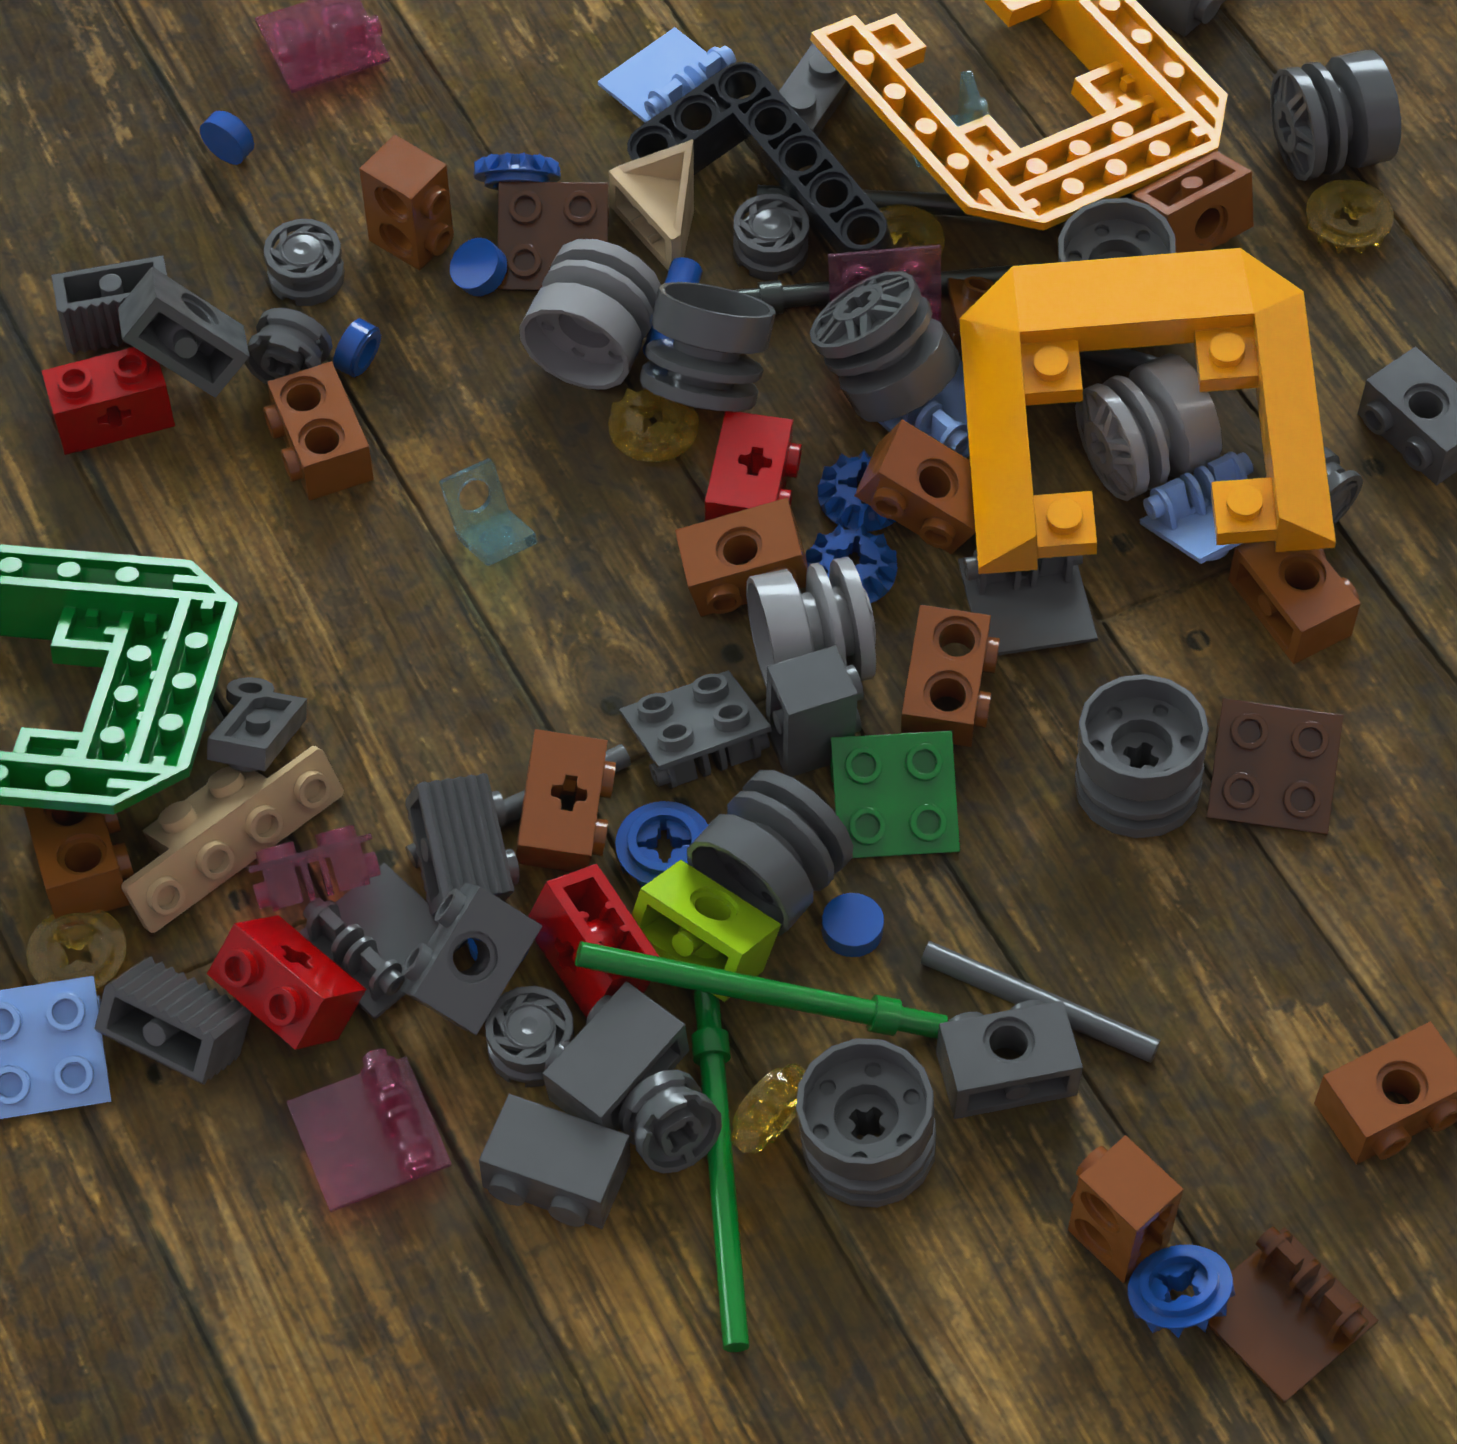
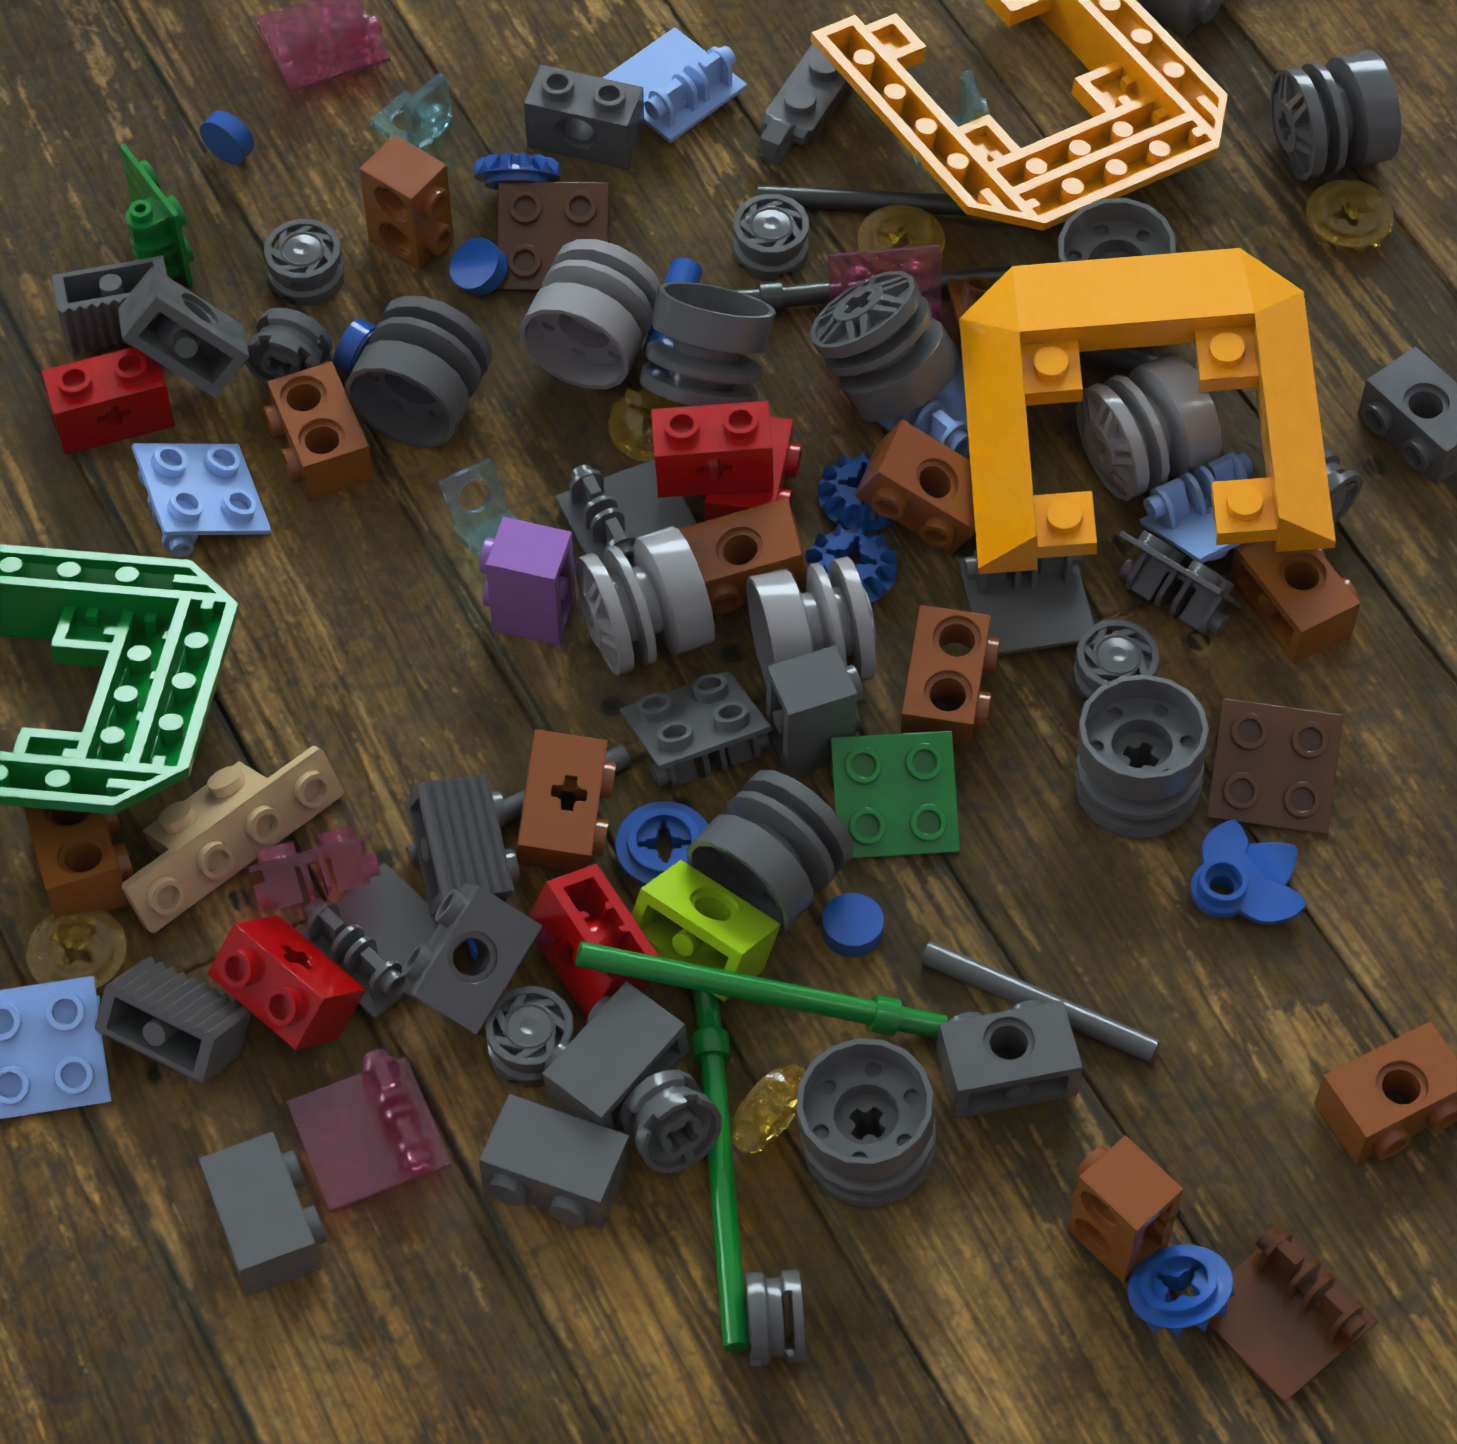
dark grey hinge [207,677,307,772] -> none
tan slope [609,139,694,270] -> none
black beam [627,62,895,277] -> none
dark orange brick [1132,150,1254,253] -> none
none -> green hinge [119,143,194,288]
none -> light blue hinge [132,443,272,557]
none -> dark grey brick [198,1131,327,1297]
none -> dark grey wheel [345,296,492,447]
none -> clear light blue bracket [370,73,453,151]
none -> medium lavender brick [479,517,576,646]
none -> dark grey brick [524,64,645,170]
none -> dark grey hinge [555,459,697,568]
none -> light grey wheel [576,526,715,676]
none -> red brick [651,401,774,498]
none -> dark grey wheel [745,1269,805,1366]
none -> dark grey wheel [1072,619,1160,700]
none -> dark grey hinge [1119,530,1244,636]
none -> blue plate [1190,819,1306,925]

